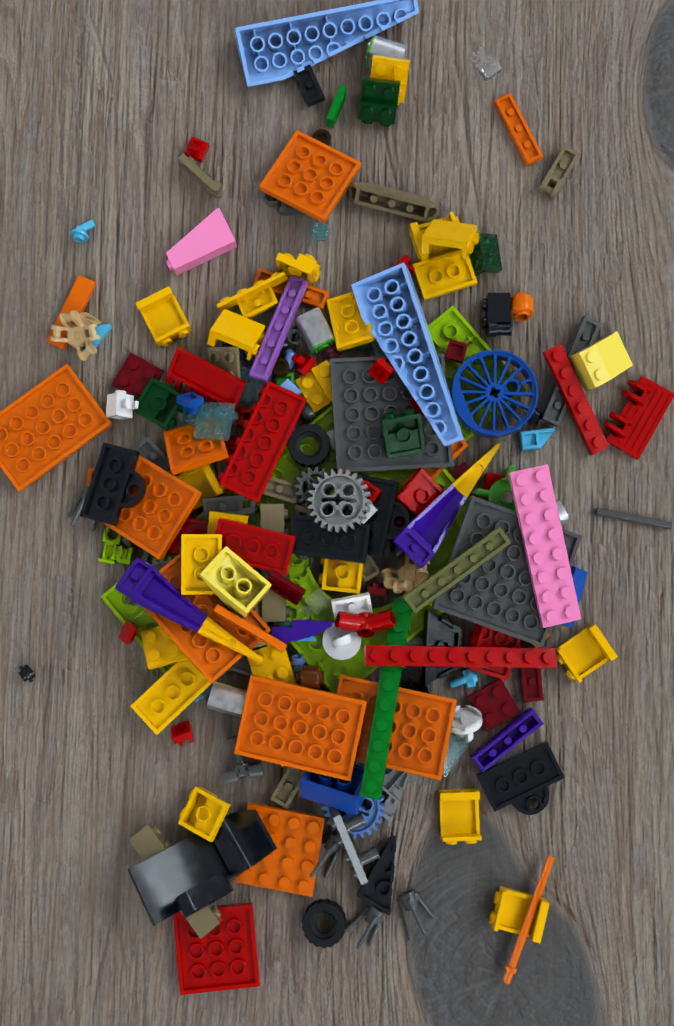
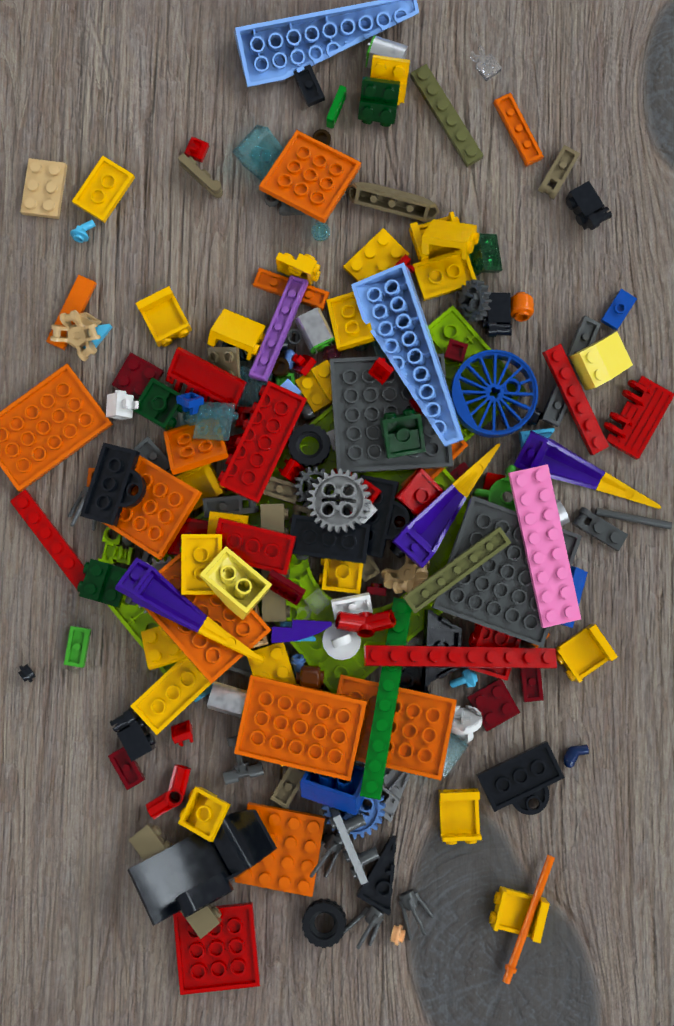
red slope [119,621,139,644] -> none
bright pink slope [166,208,237,275] -> none
orange tile [213,604,287,653] -> none
yellow bracket [216,271,289,319] -> none
dark purple brick [470,707,544,772] -> none
none -> red plate [10,490,86,589]
none -> tan plate [20,158,67,219]
none -> bright green plate [64,626,91,668]
none -> yellow plate [72,156,135,223]
none -> dark green plate [77,559,127,608]
none -> dark red plate [108,747,145,790]
none -> black hinge [110,708,156,761]
none -> red piece [146,764,191,819]
none -> clear light blue slope [232,125,283,181]
none -> red tile [278,458,305,484]
none -> yellow plate [343,228,409,282]
none -> light nougat plate [391,925,406,946]
none -> olive plate [410,64,484,167]
none -> dark grey gear [457,280,492,322]
none -> dark purple plate [514,431,661,509]
none -> dark blue arm [563,744,589,768]
none -> black hinge [566,181,612,230]
none -> dark grey plate [572,507,628,551]
none -> blue plate [600,289,637,331]

